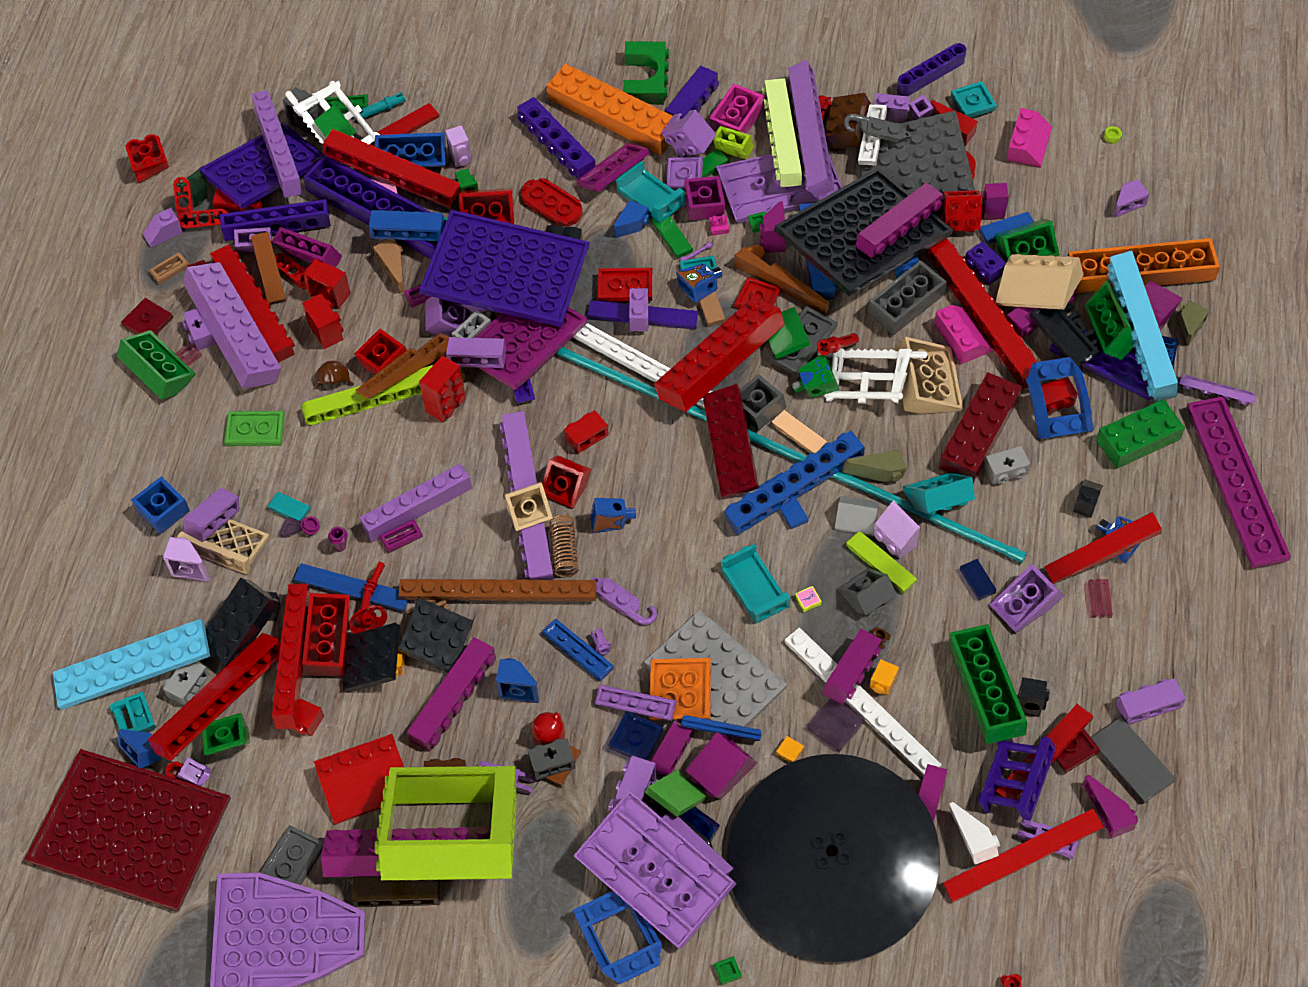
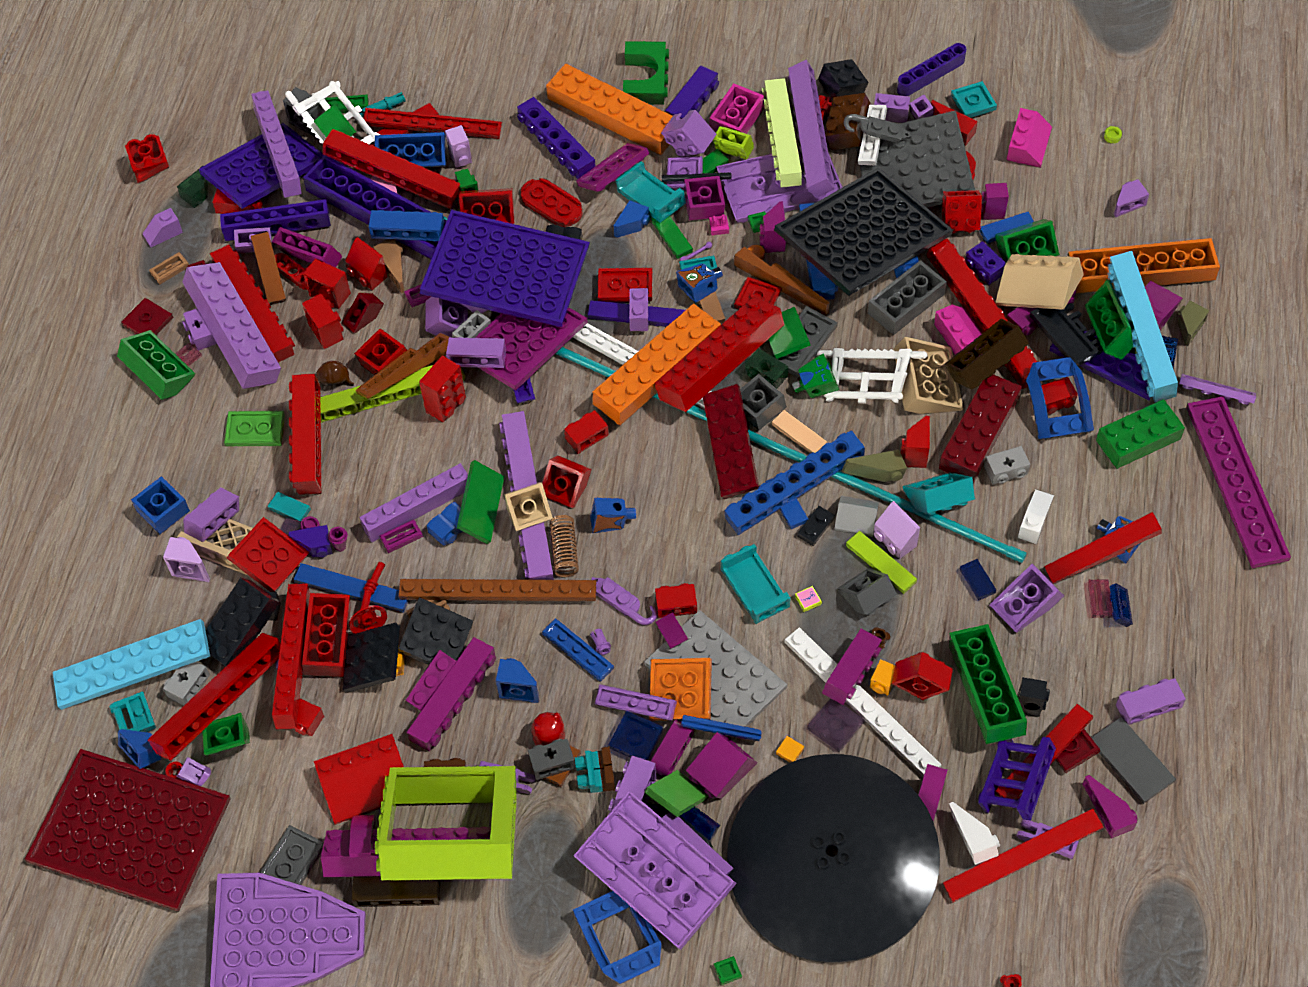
red beam [173,177,229,228] -> none
red pin [817,333,859,356] -> none
magenta brick [855,182,943,258] -> none
black slope [1073,479,1103,518] -> none
none -> red plate [227,517,310,592]
none -> red brick [289,374,322,495]
none -> dark purple slope [289,525,333,557]
none -> dark red slope [343,293,384,333]
none -> red slope [345,237,387,290]
none -> magenta slope [349,814,376,858]
none -> red tile [363,108,502,139]
none -> magenta plate [405,650,456,711]
none -> blue brick [427,502,462,546]
none -> green tile [457,460,505,544]
none -> teal hips [575,746,615,793]
none -> orange brick [592,303,721,425]
none -> red brick [655,583,697,618]
none -> magenta tile [655,612,688,649]
none -> black bar [661,172,732,182]
none -> clear green brick [745,348,789,389]
none -> black plate [797,506,835,546]
none -> black brick [818,59,869,100]
none -> red brick [892,652,953,700]
none -> red slope [900,415,930,468]
none -> dark brown brick [944,319,1029,390]
none -> white slope [1018,489,1054,544]
none -> clear blue plate [1109,583,1133,627]

